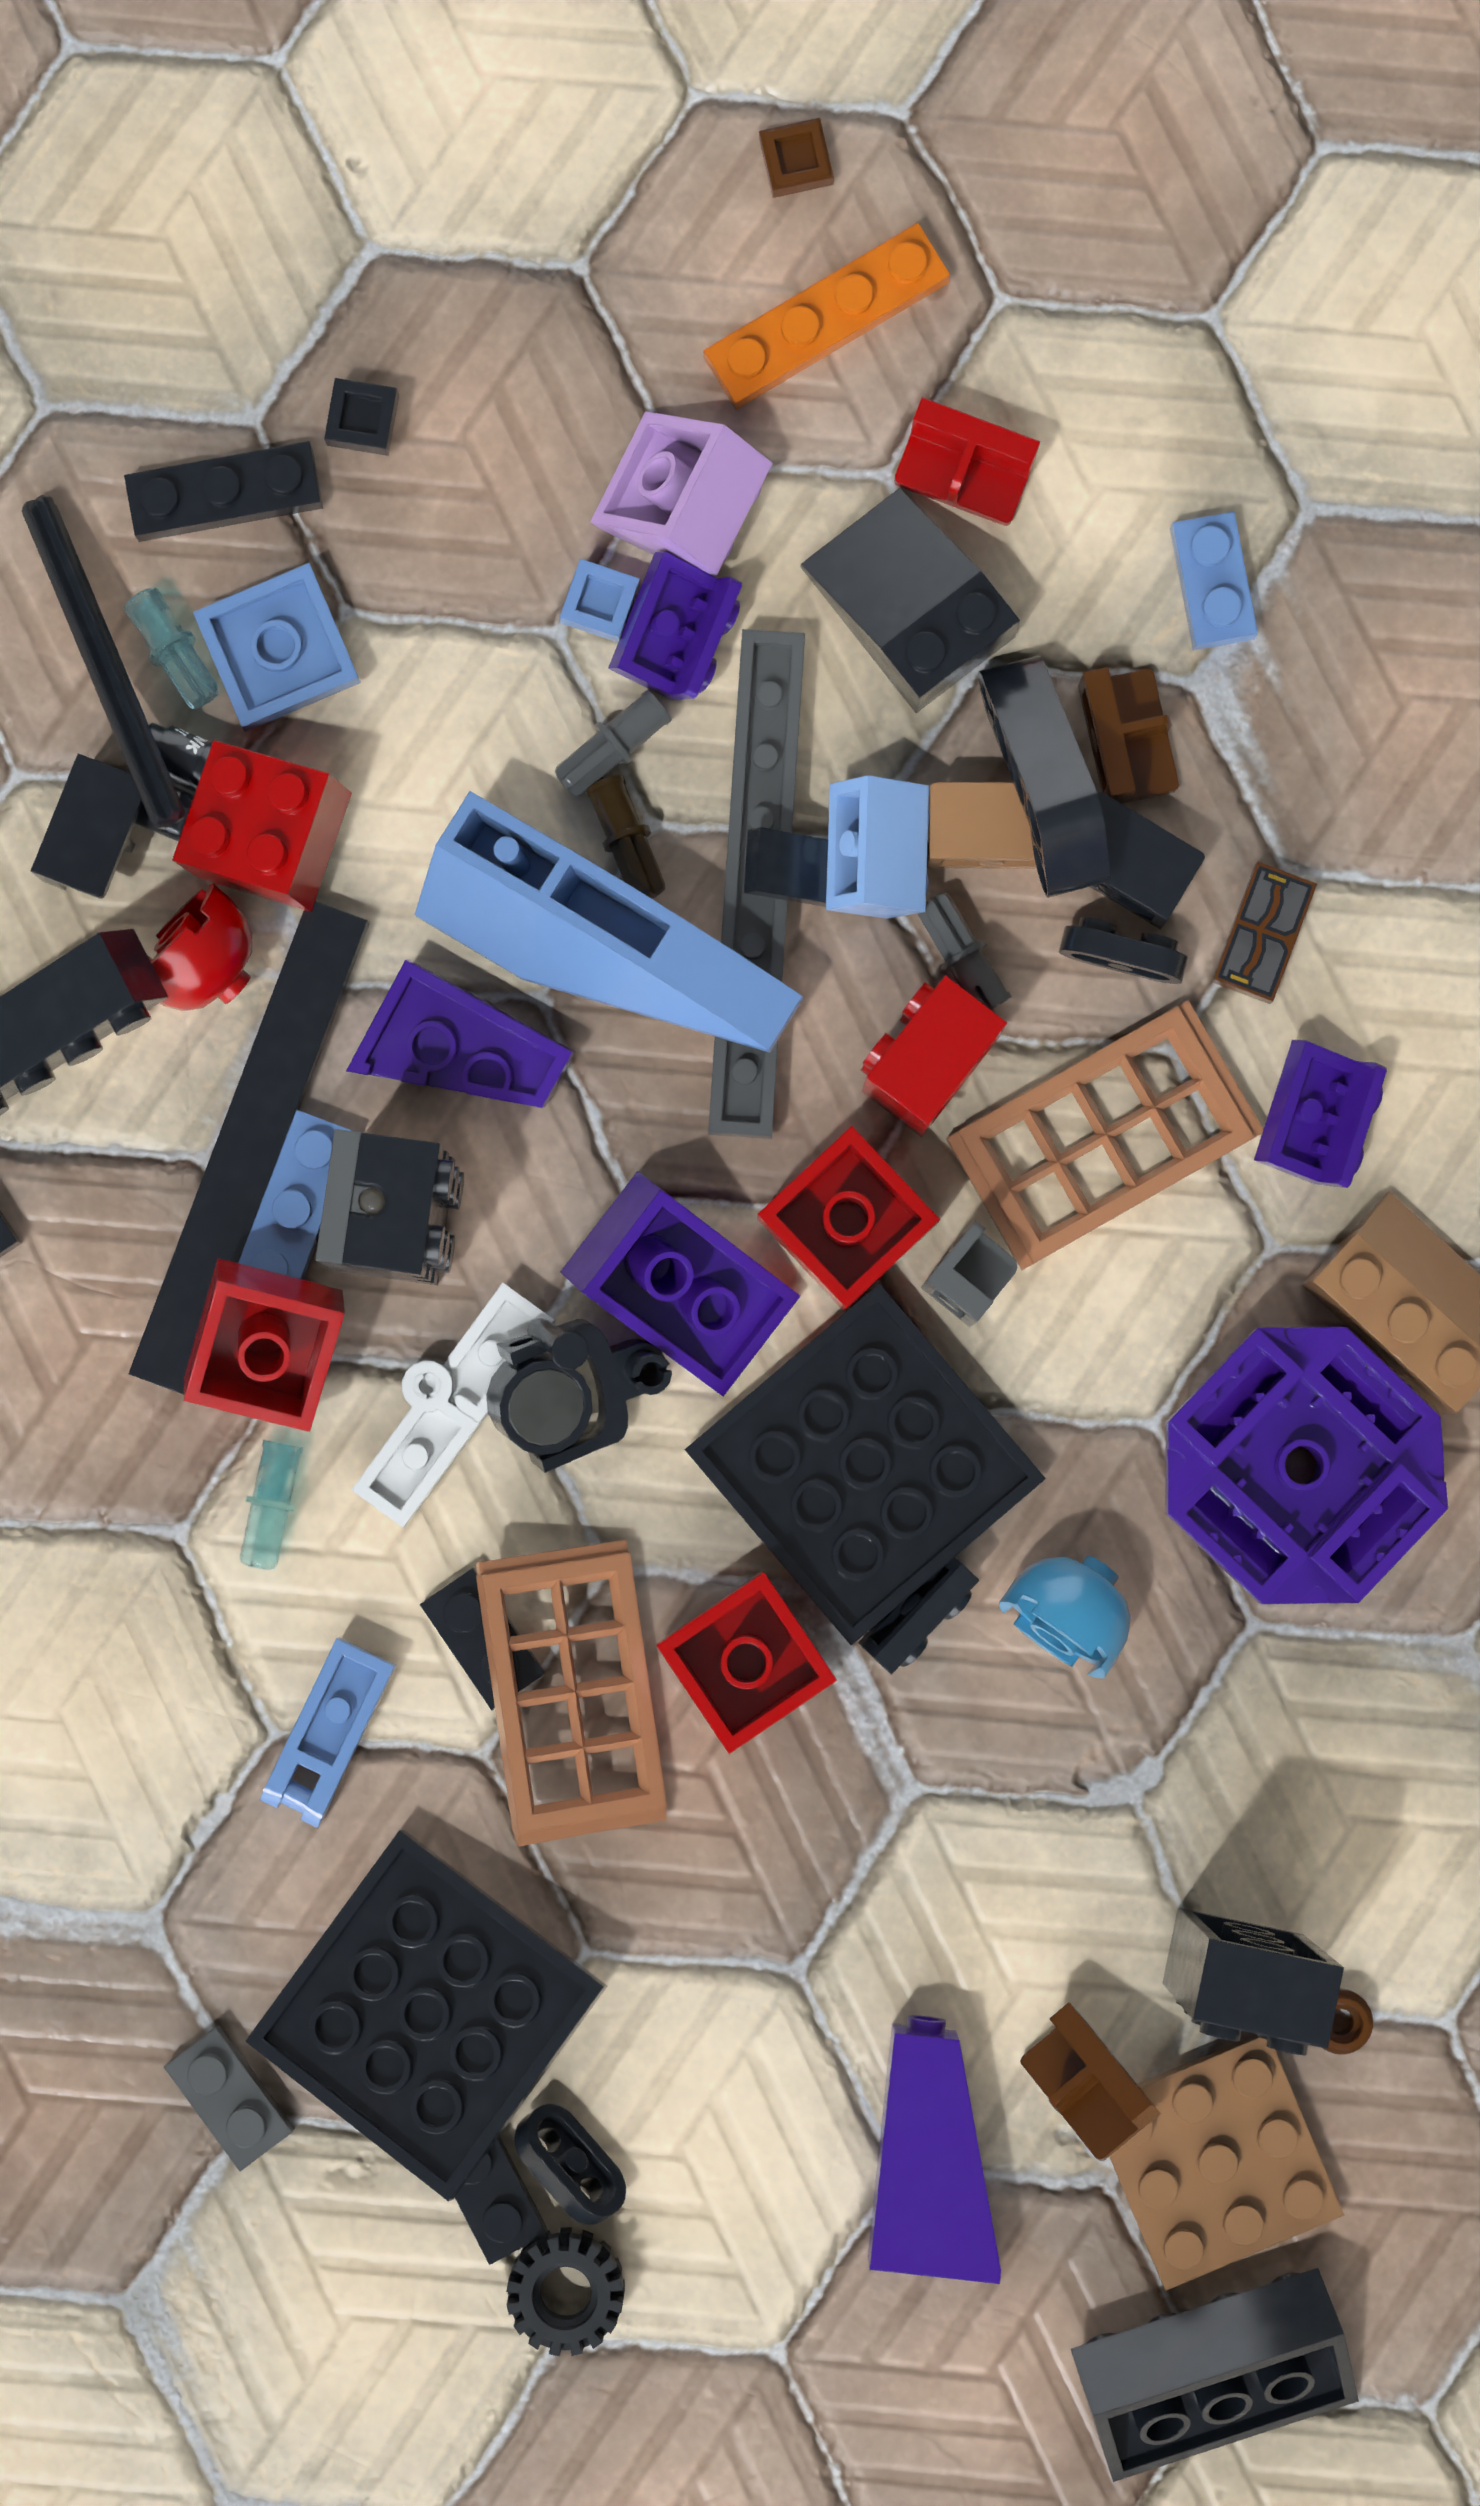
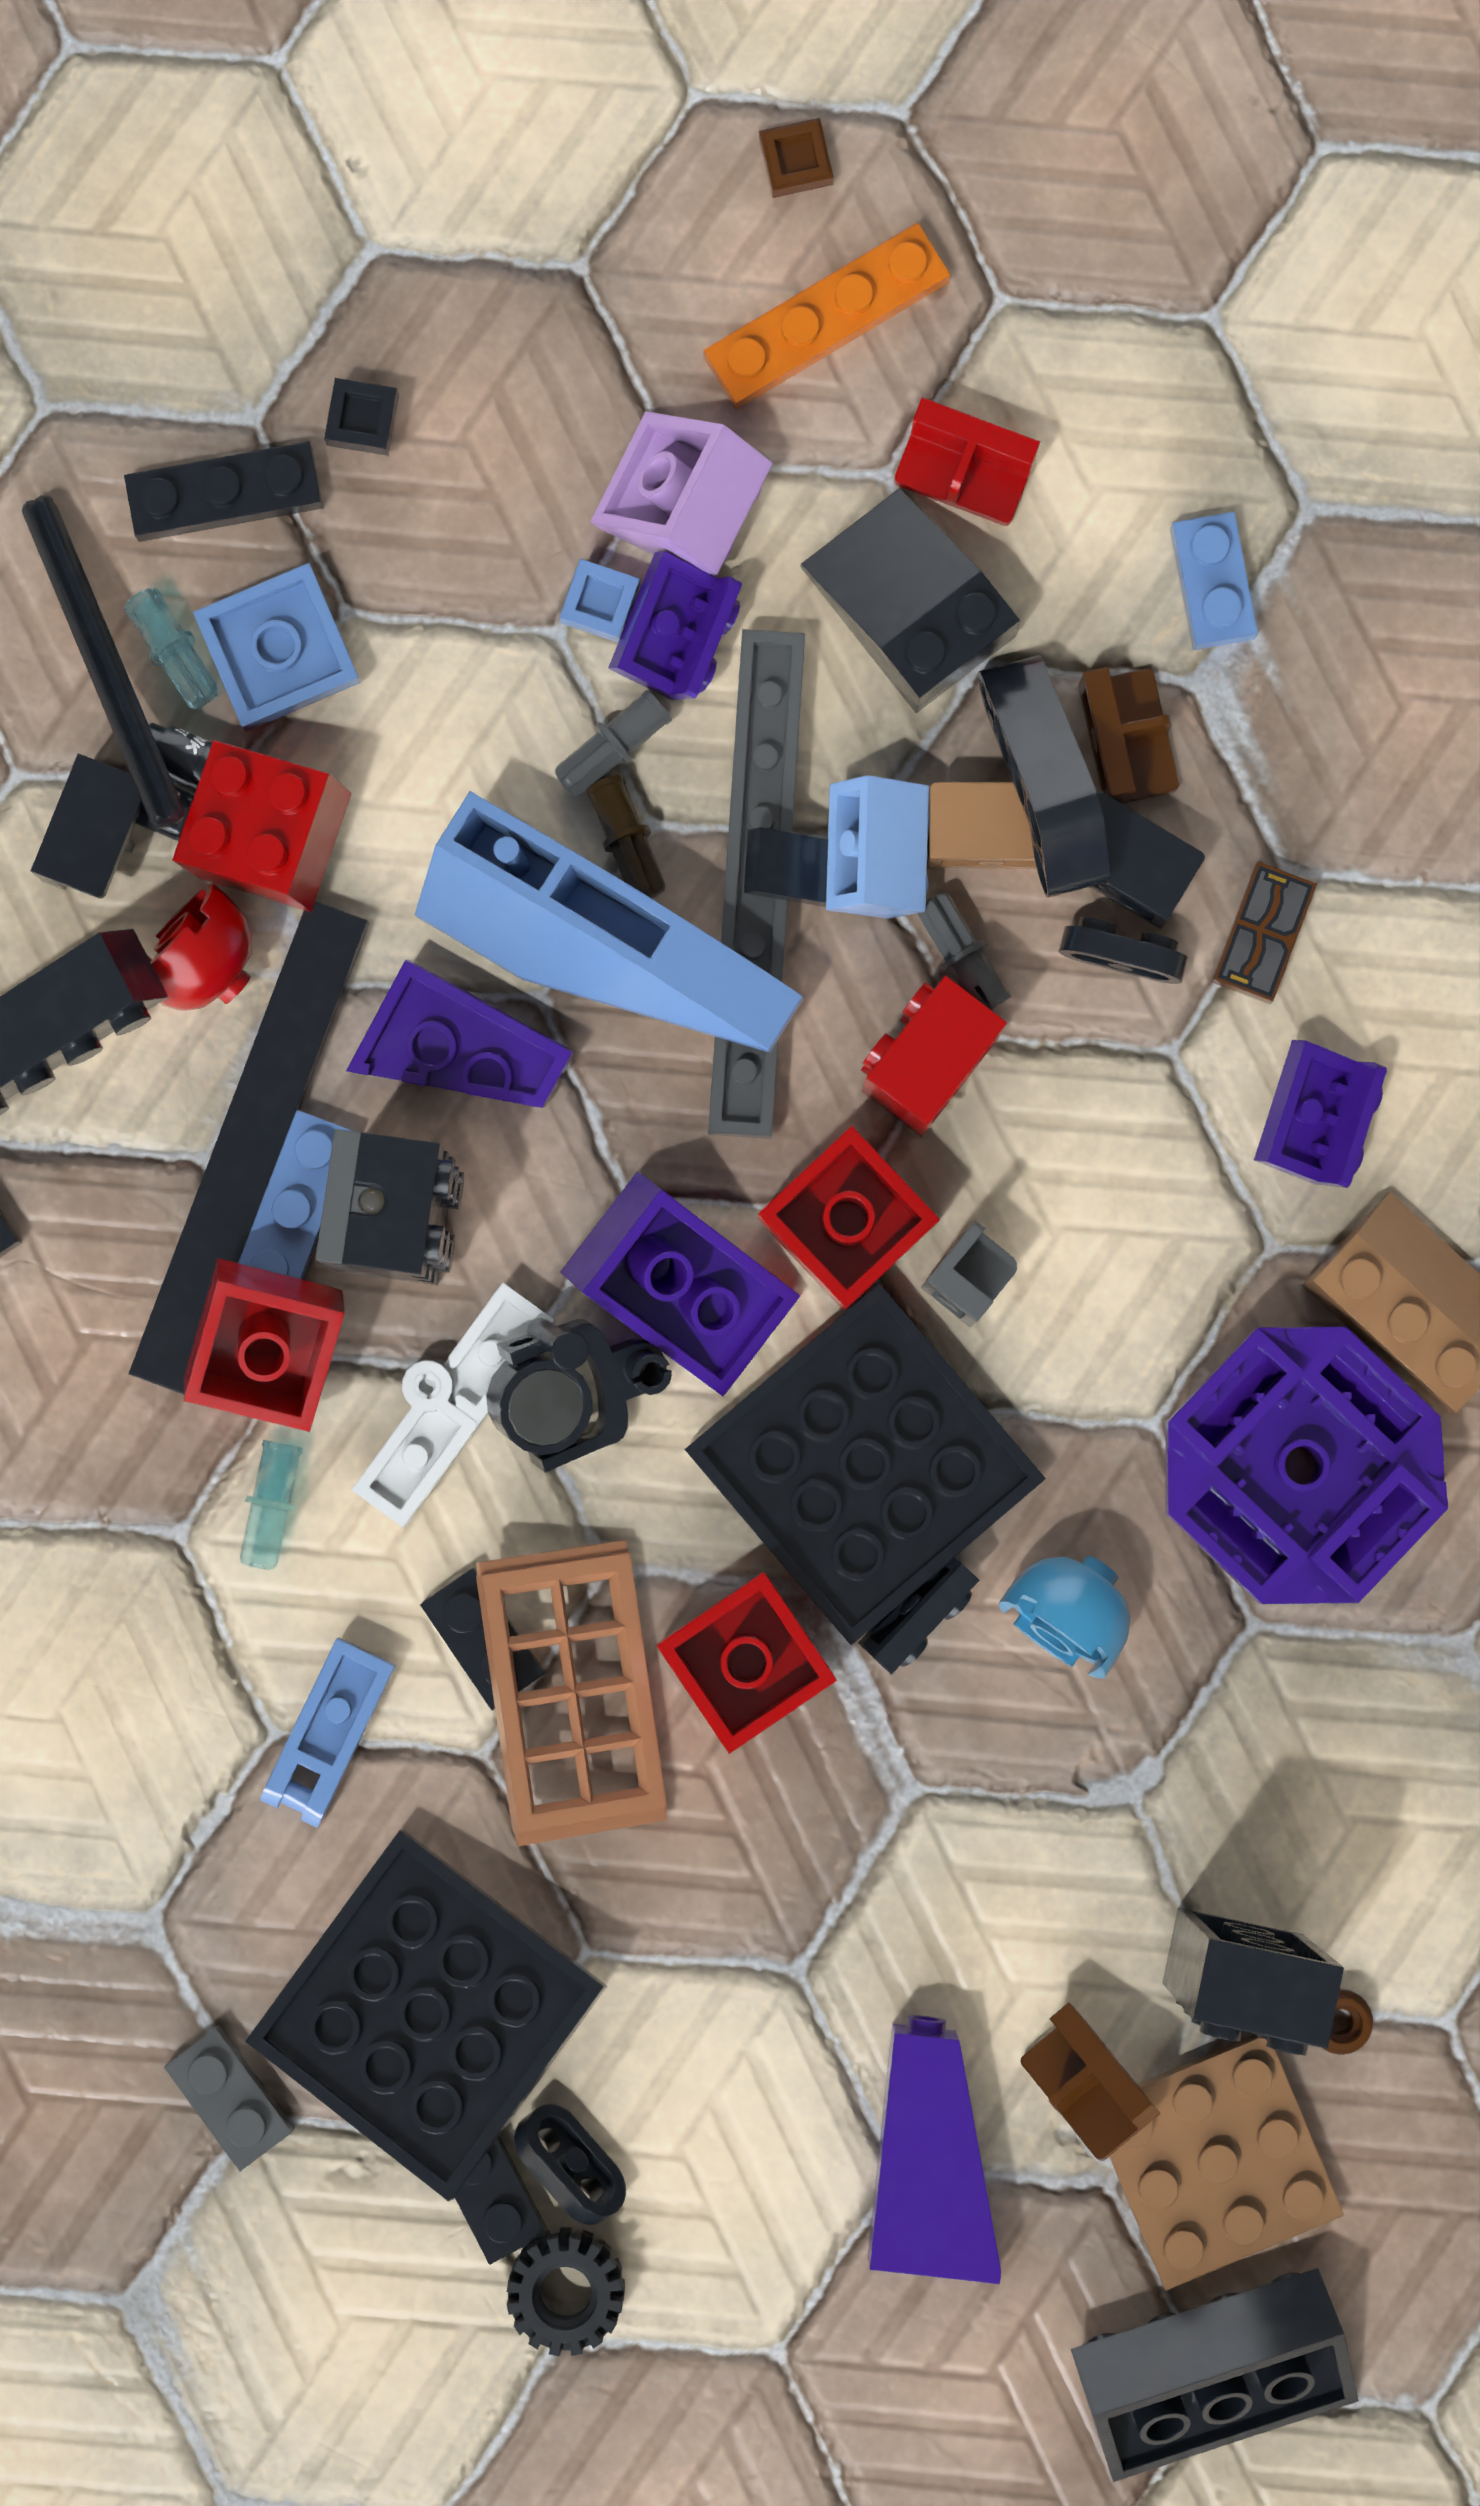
nougat piece [946,1000,1263,1271] -> none

